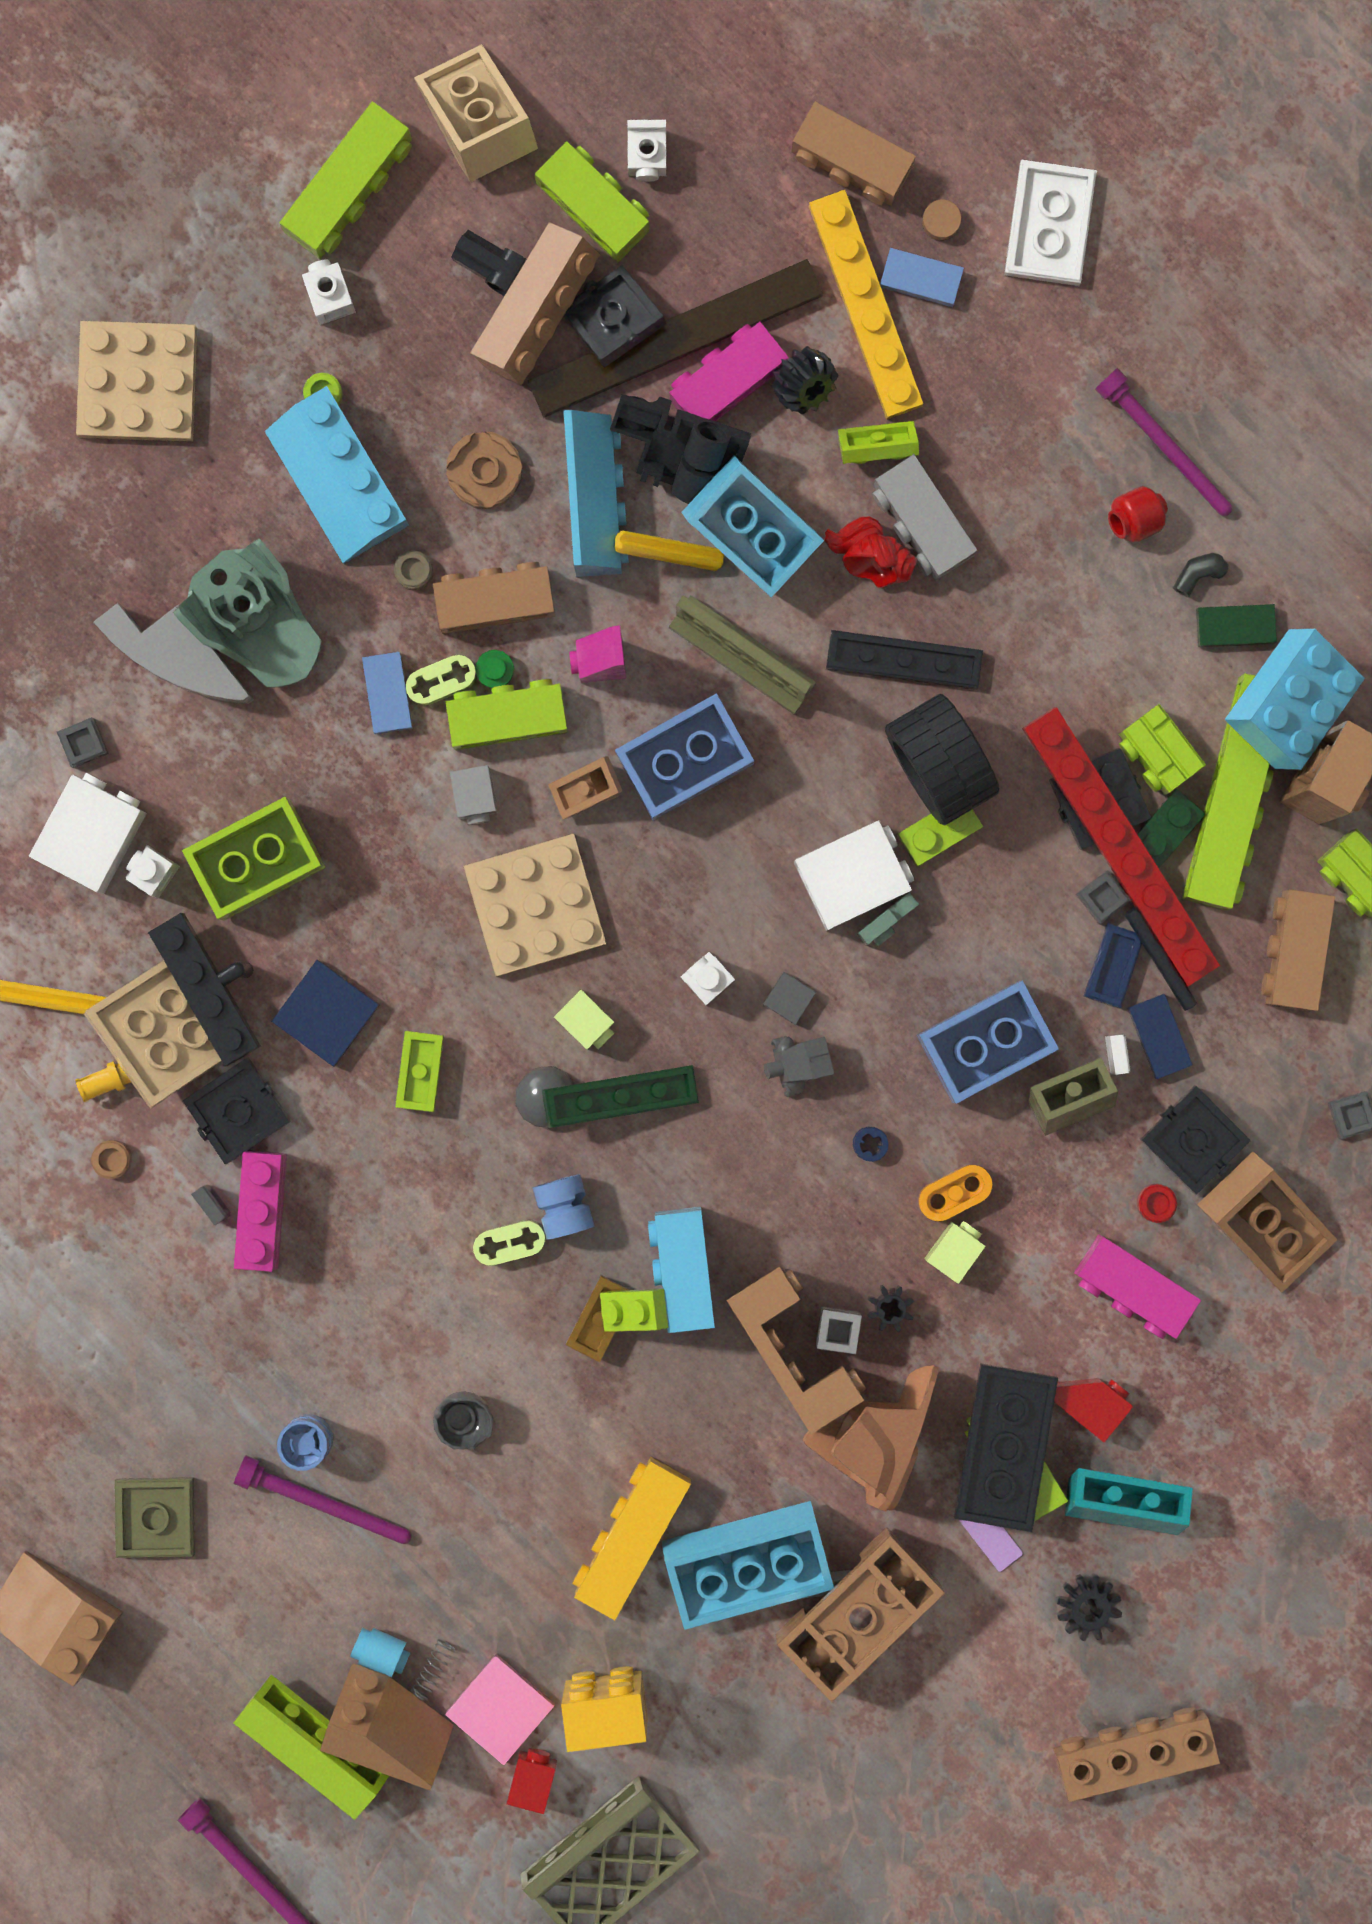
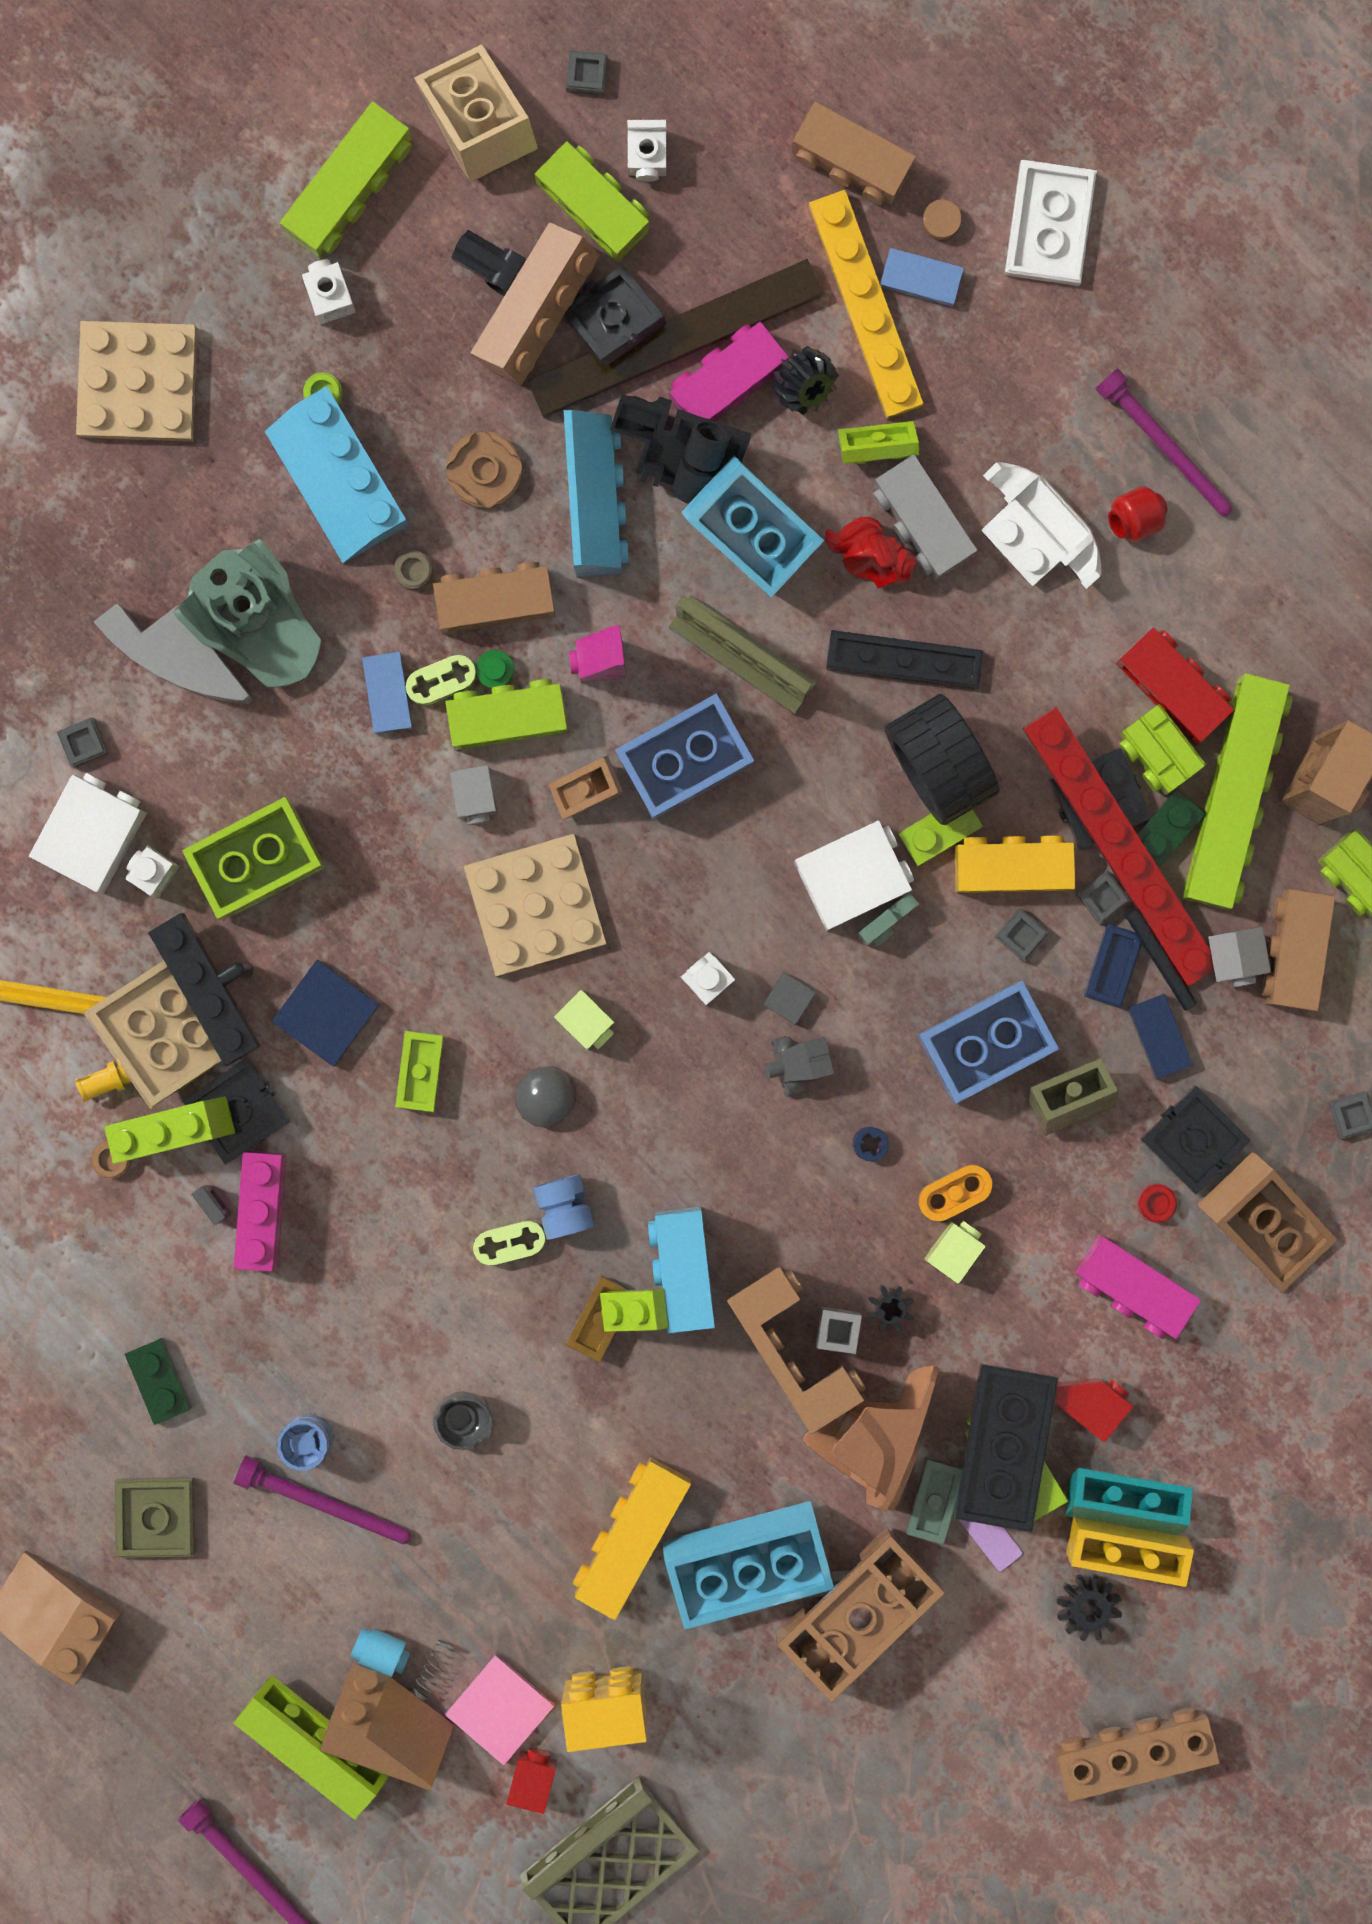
dark green tile [542,1065,699,1128] -> none
yellow axle [614,530,724,571] -> none
white tile [1105,1035,1130,1075] -> none
pearl dark grey arm [1173,552,1229,597] -> none
dark green tile [1196,604,1277,647] -> none
medium azure brick [1225,629,1365,770] -> none
none -> lime brick [104,1096,235,1164]
none -> dark green plate [124,1338,192,1425]
none -> dark grey tile [566,50,608,96]
none -> sand green plate [906,1458,962,1545]
none -> yellow brick [955,836,1075,893]
none -> white plate [981,462,1101,589]
none -> dark grey tile [994,908,1049,962]
none -> yellow brick [1066,1517,1194,1587]
none -> red brick [1115,627,1234,746]
none -> light grey brick [1208,927,1271,987]

